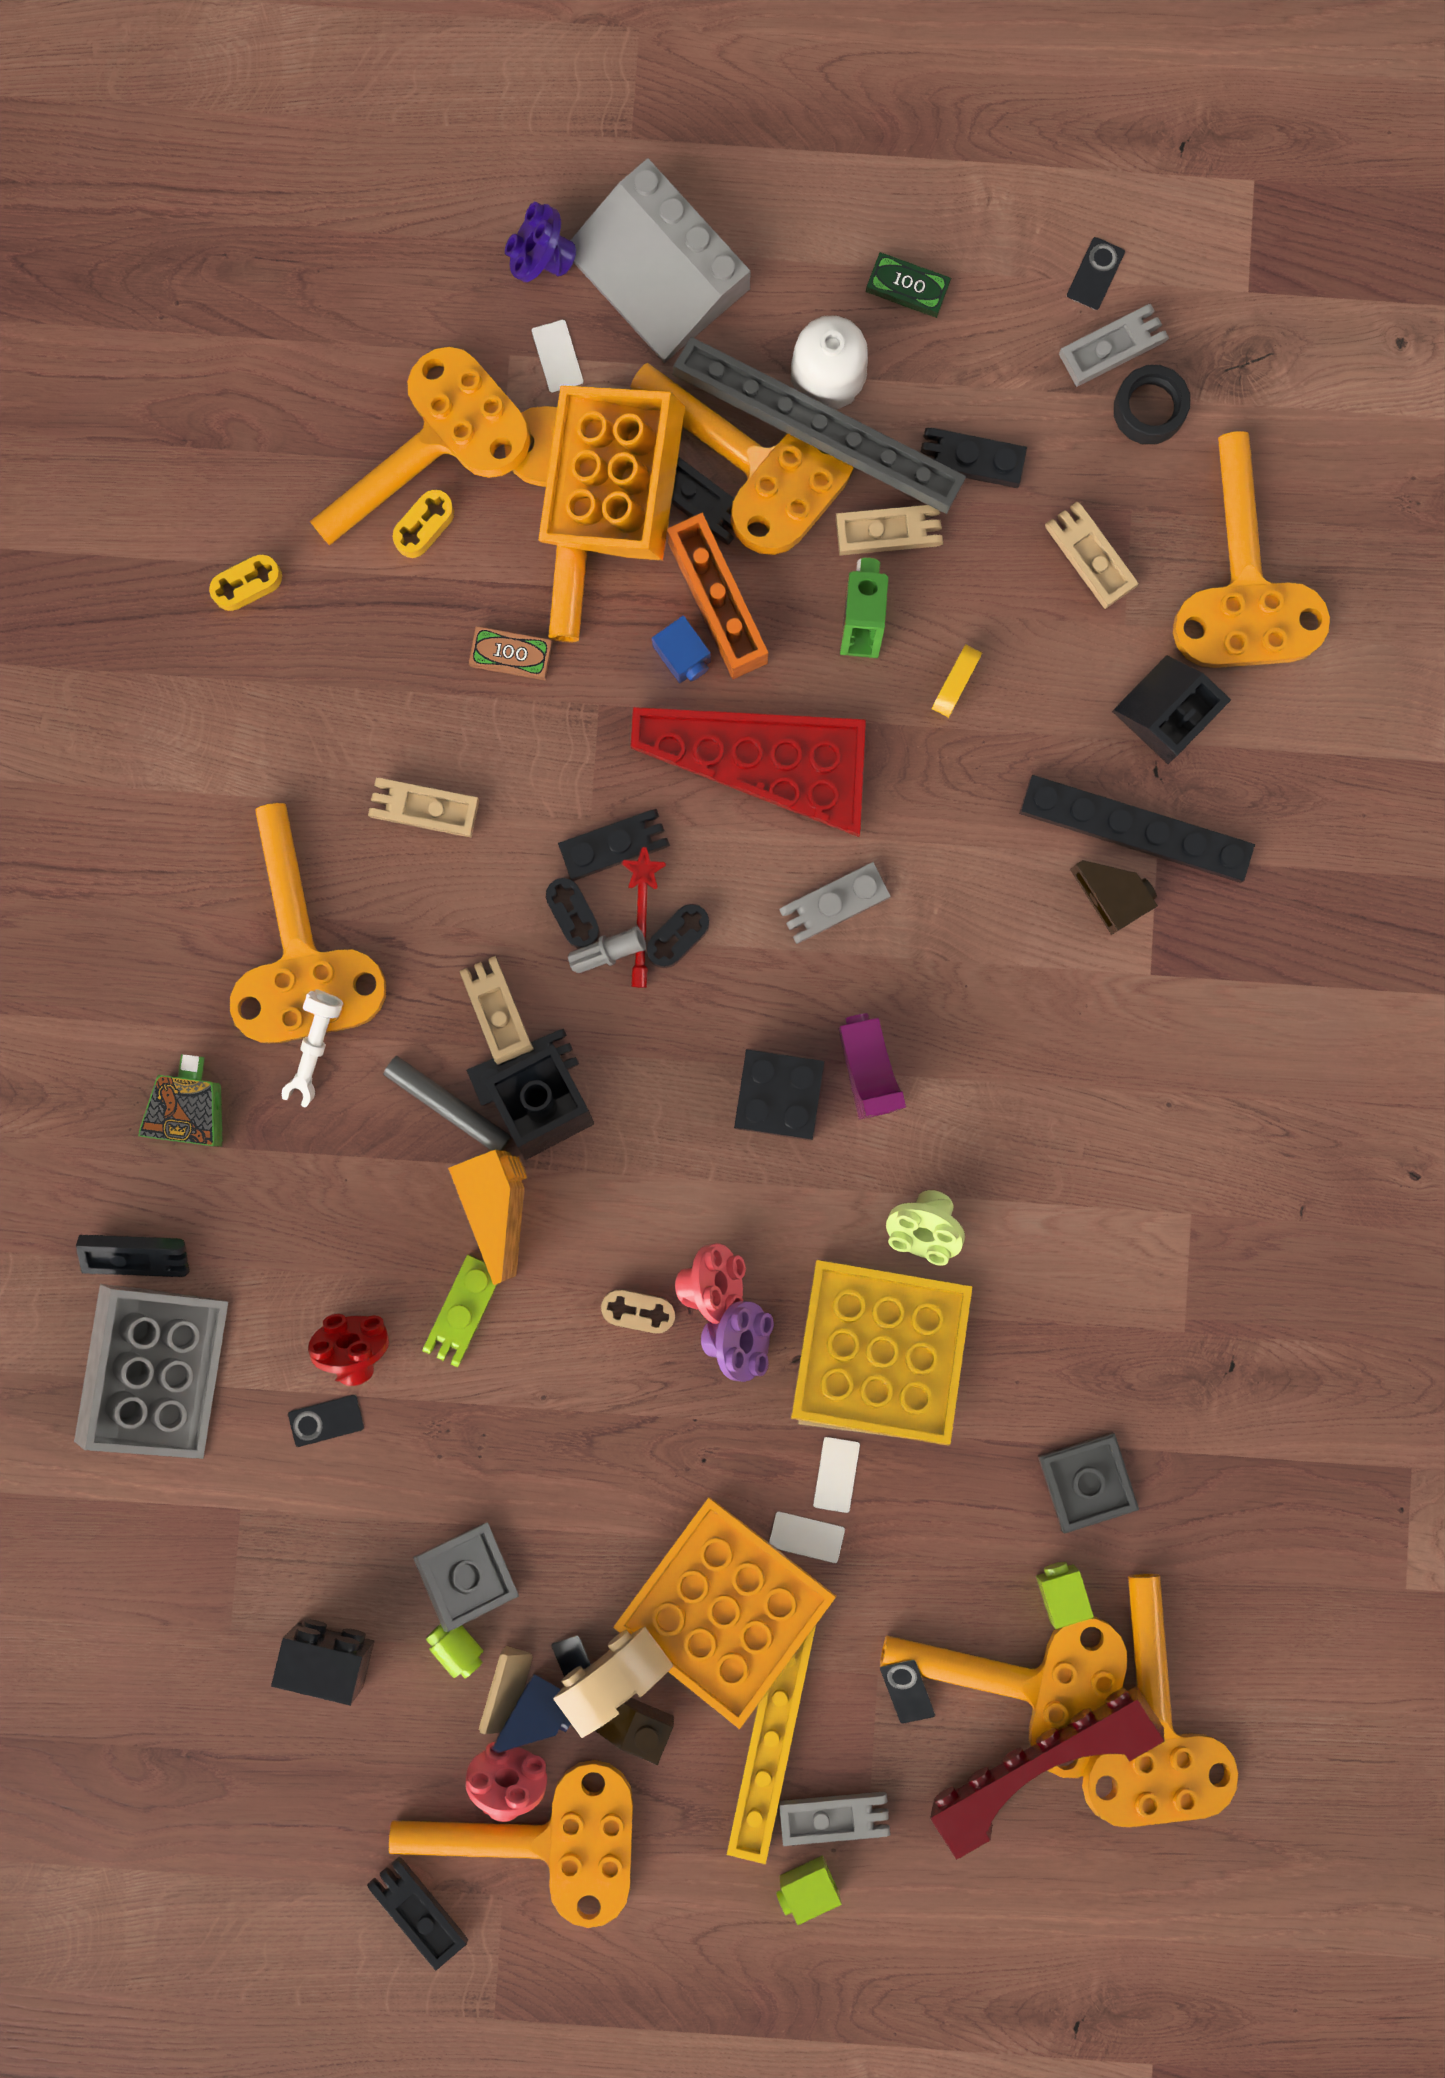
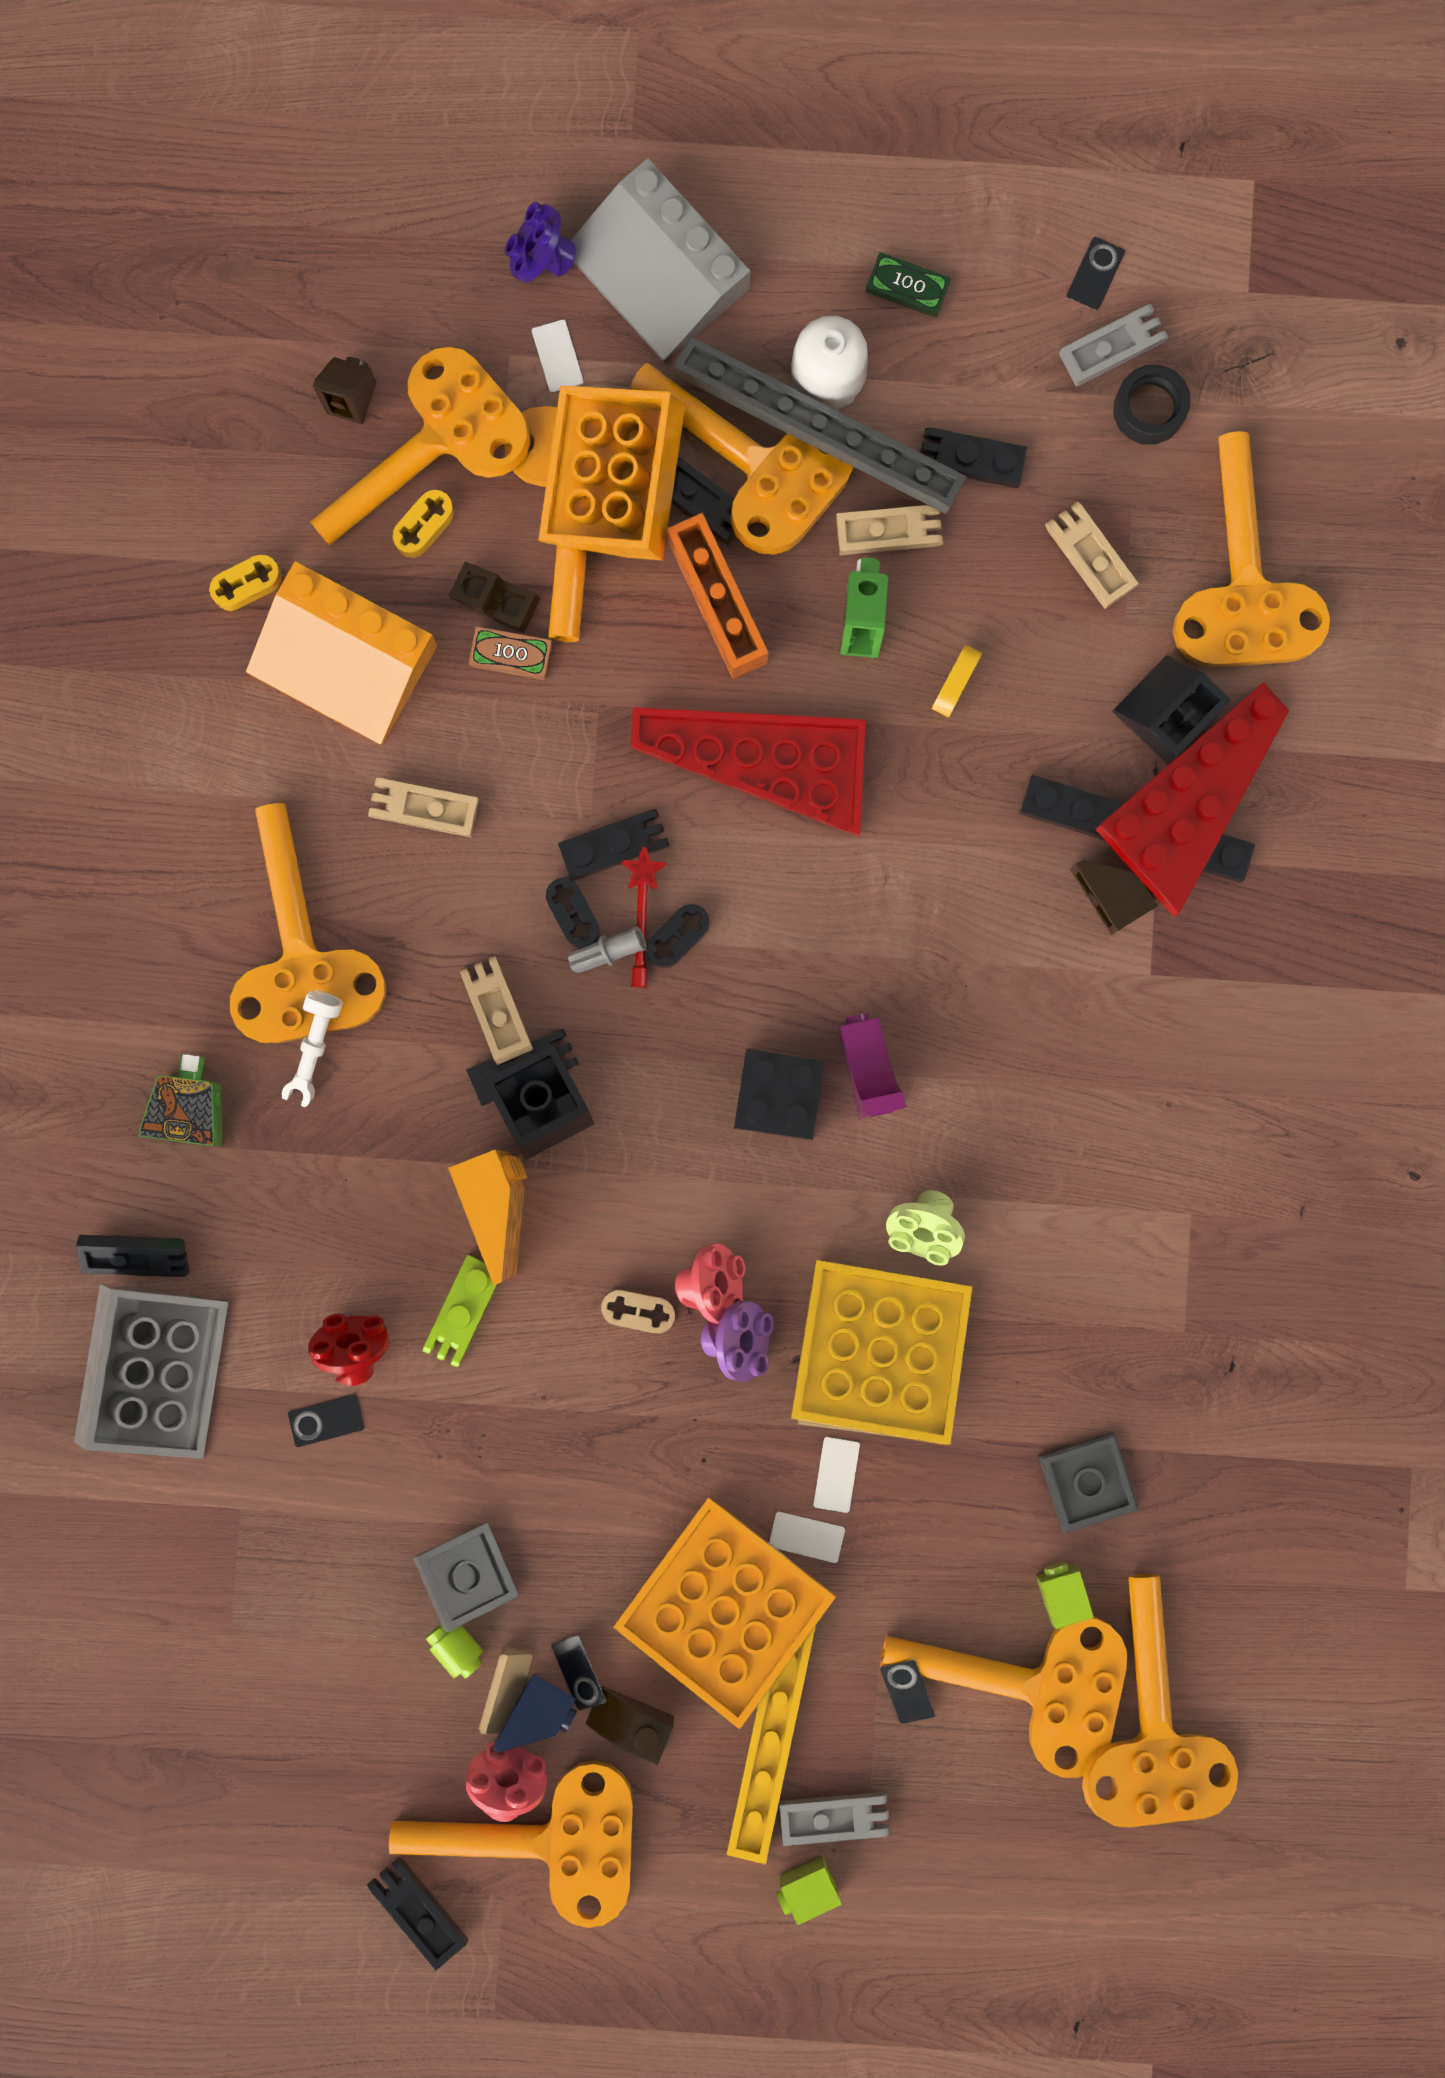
black brick [271,1619,374,1706] -> none
dark grey piece [383,1056,512,1151] -> none
tan brick [553,1627,674,1738] -> none
blue brick [652,615,711,684] -> none
light grey hinge [779,862,891,944] -> none
dark red arch [930,1686,1165,1860] -> none
none -> slope [246,561,438,746]
none -> dark brown slope [313,357,376,425]
none -> dark brown slope [448,561,540,633]
none -> red wing [1096,682,1289,917]

